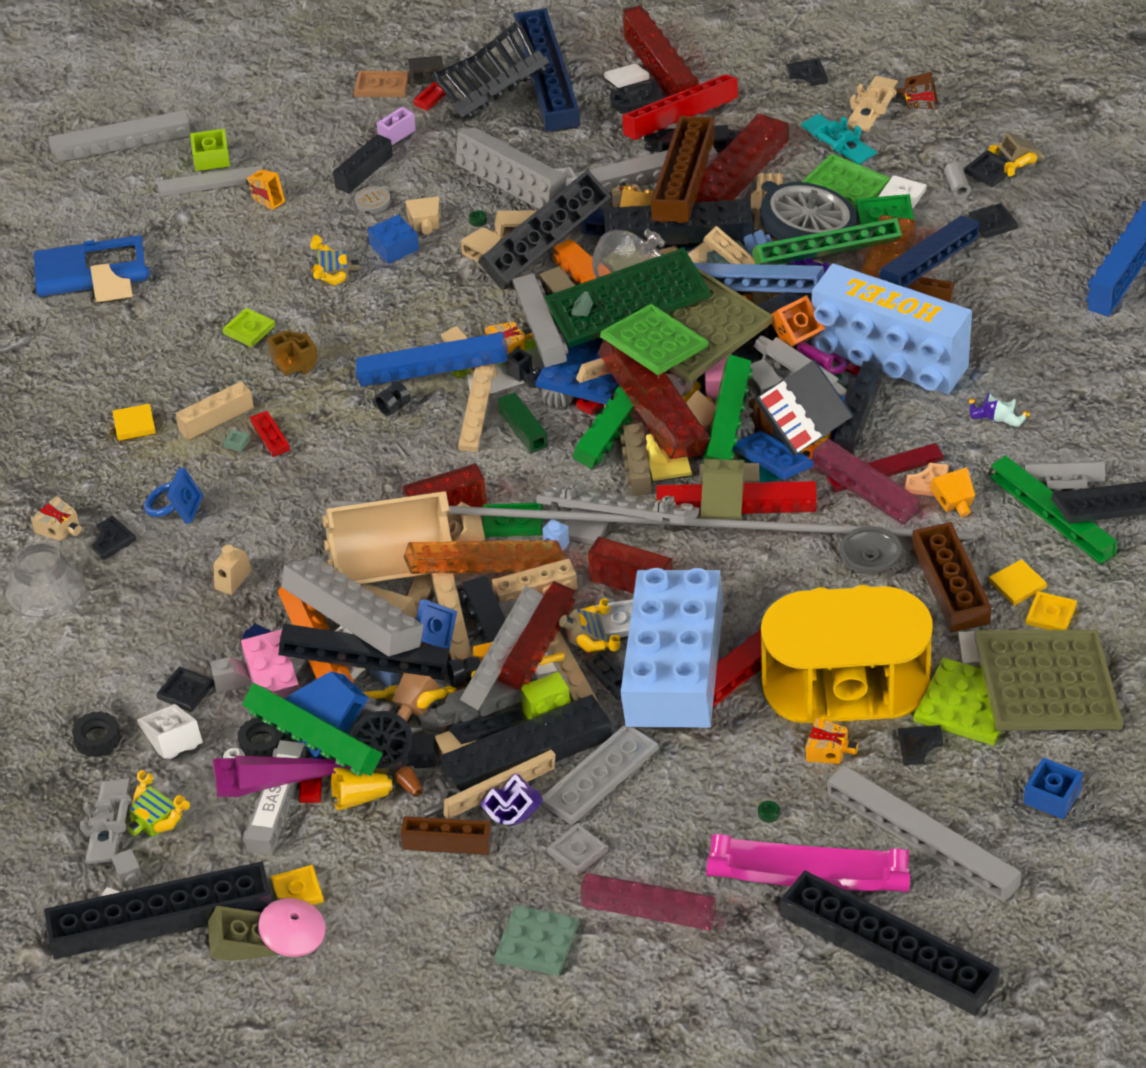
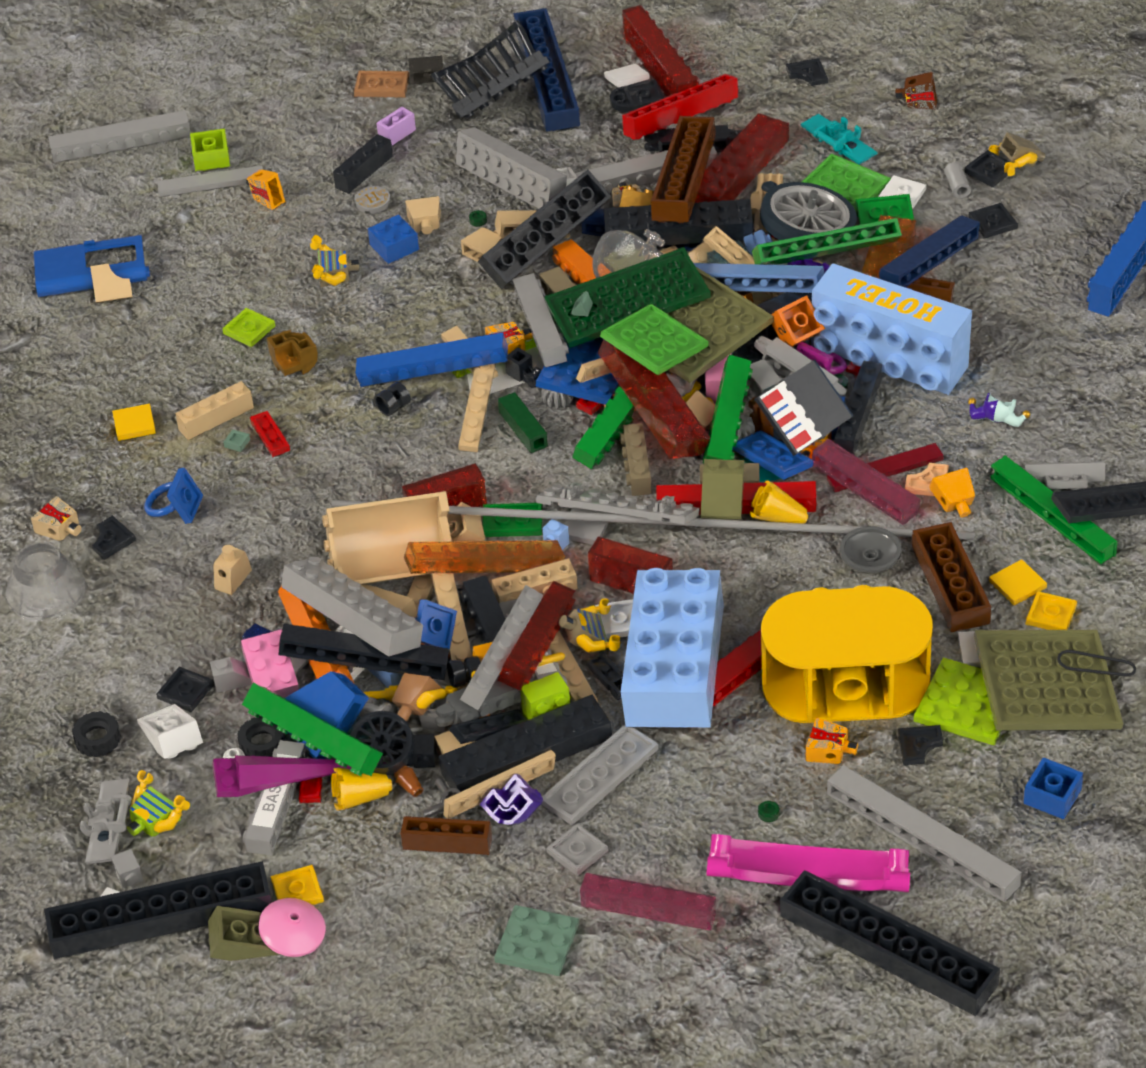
red tile [413,82,446,111] -> none
light yellow plate [646,434,692,481] -> none
tan piece [847,76,898,132] -> none
none -> yellow cone [750,481,808,524]
none -> black piece [1057,650,1136,676]

